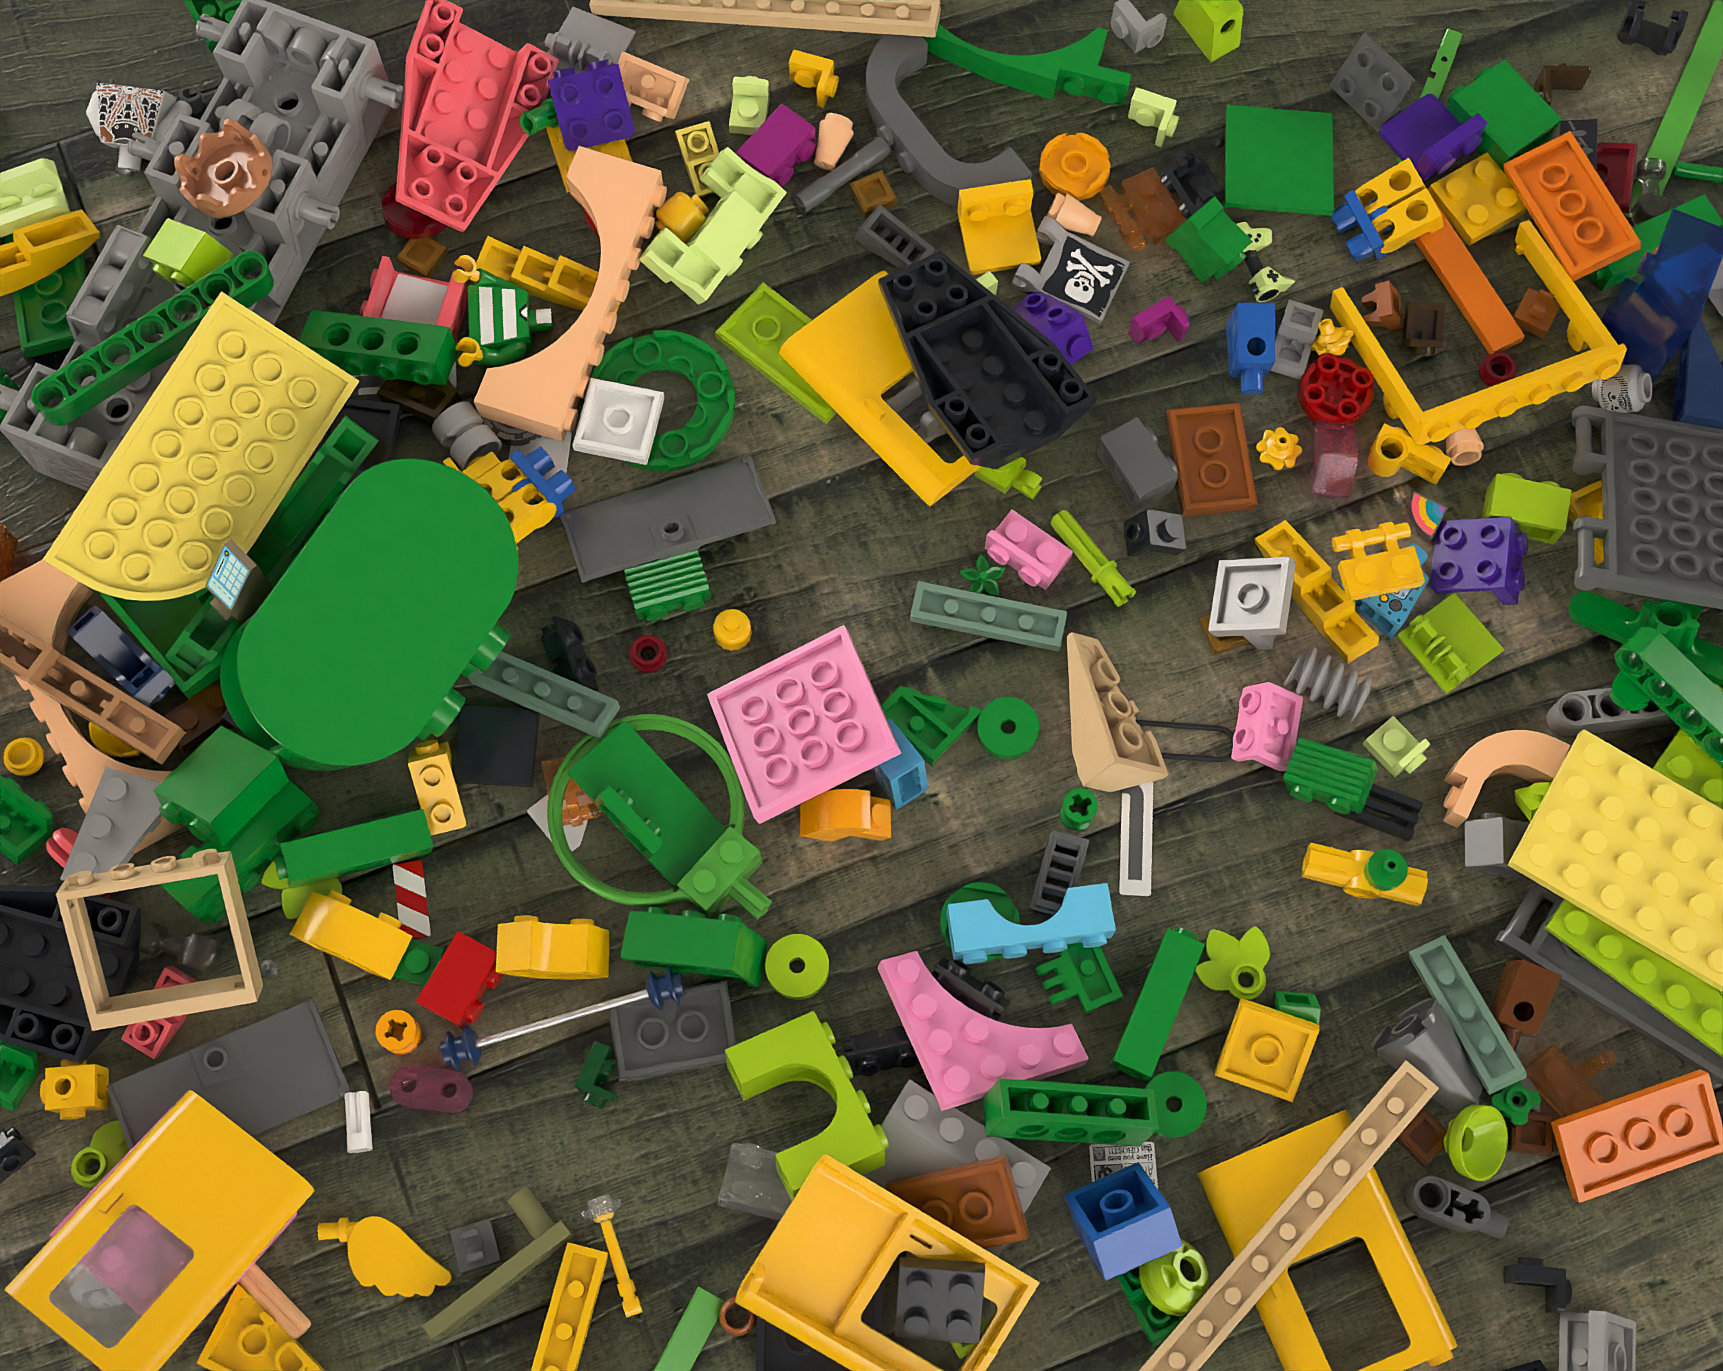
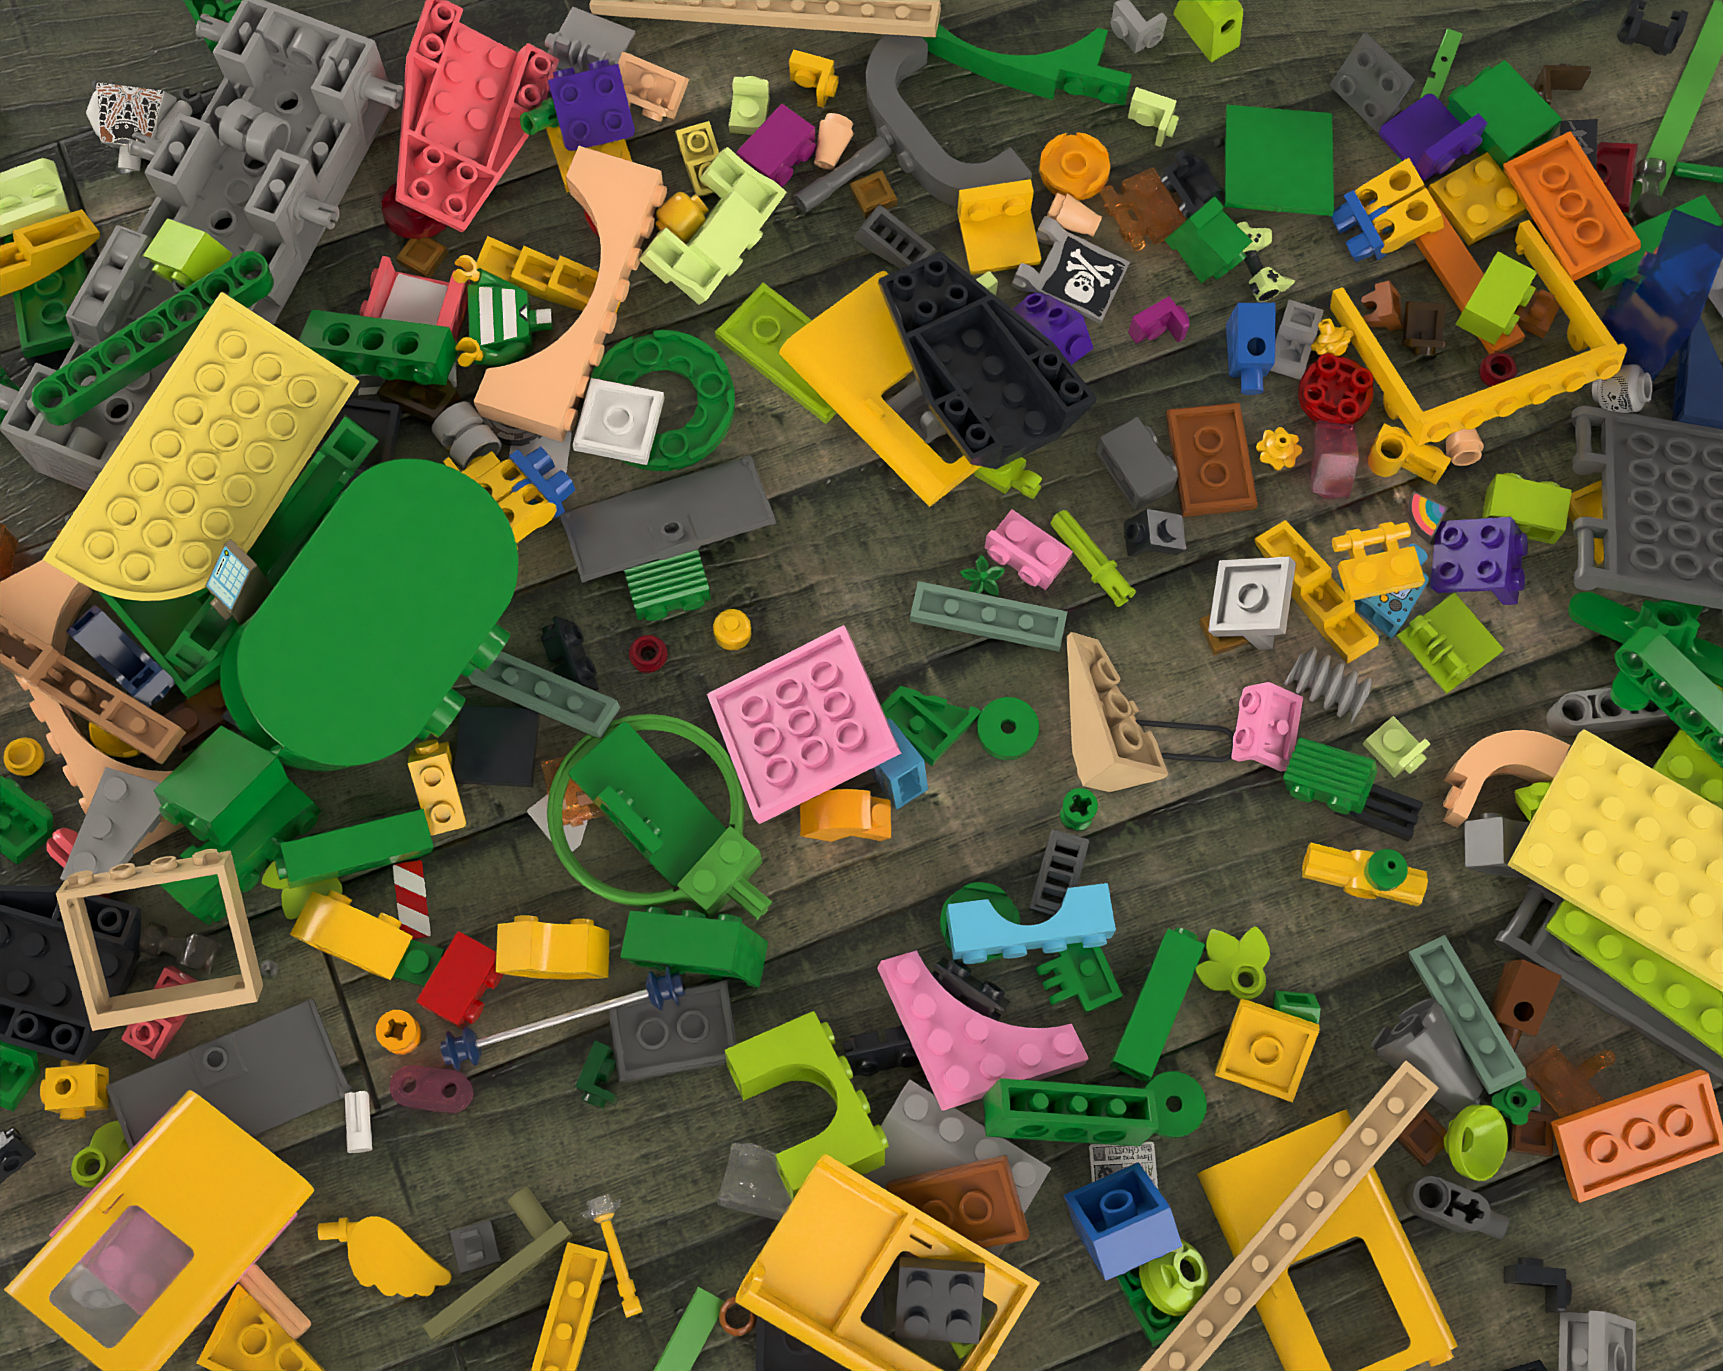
nougat plate [174,119,273,218] -> none
lime piece [765,934,829,1000] -> none
white sticker [1119,782,1153,896] -> none
none -> lime brick [1455,252,1537,345]

